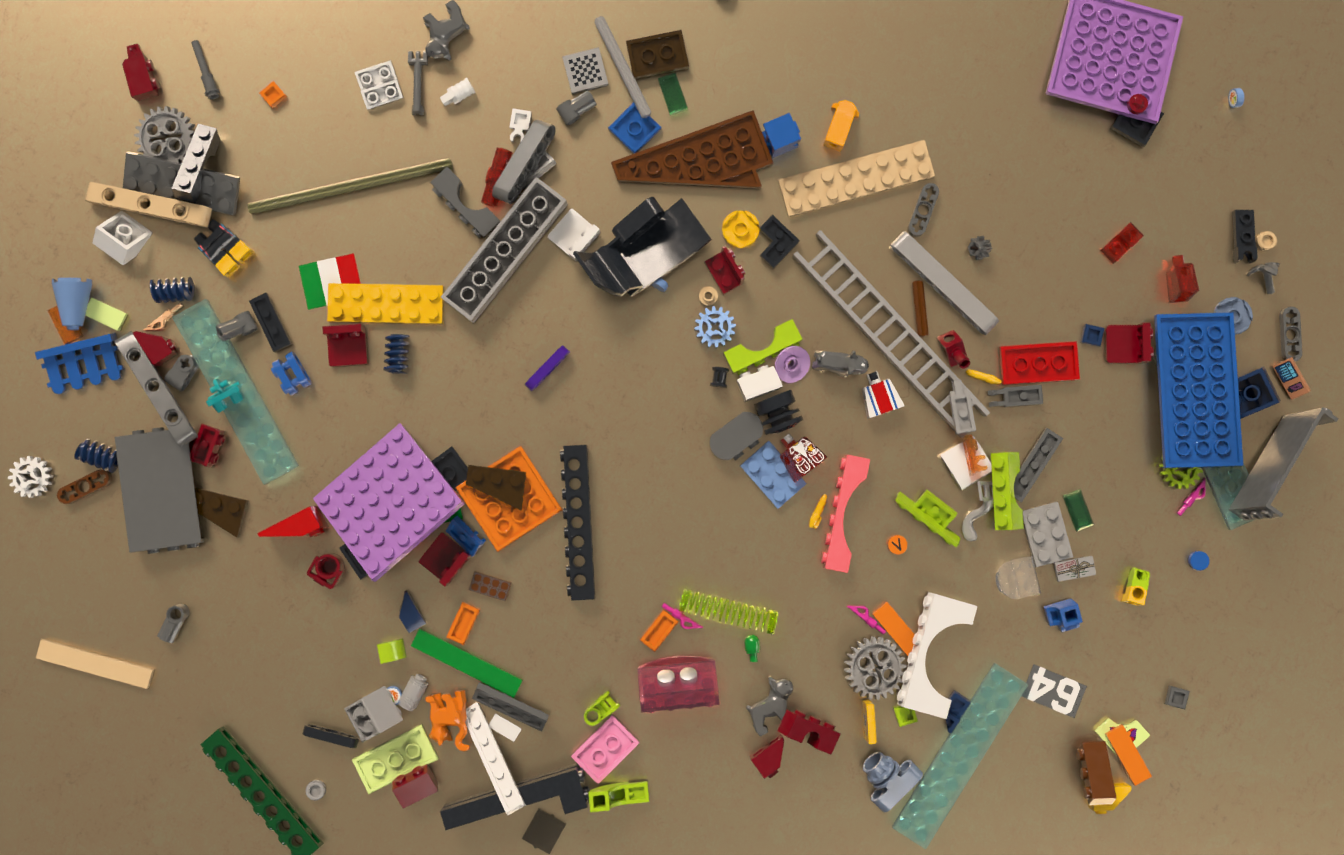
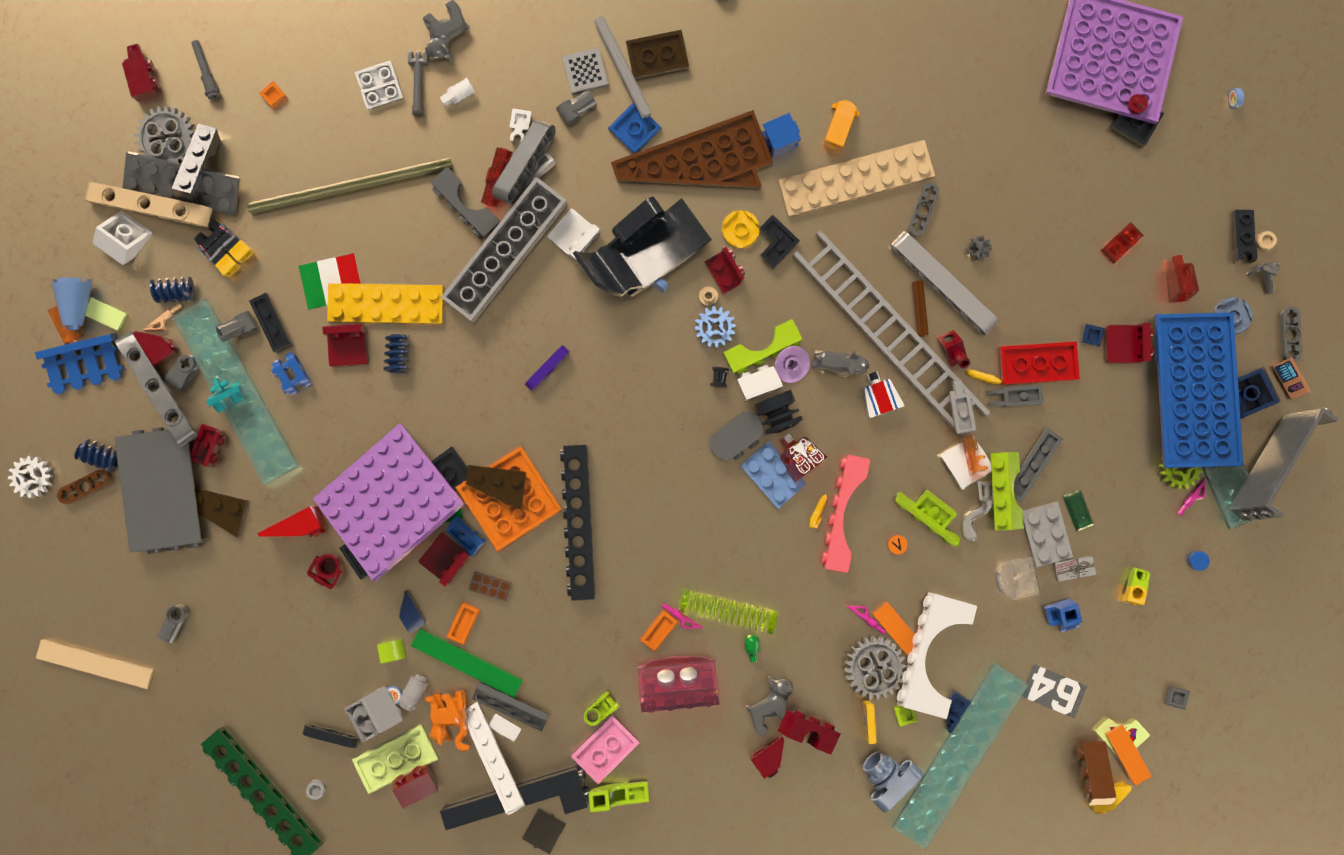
clear green tile [658,72,688,115] -> none

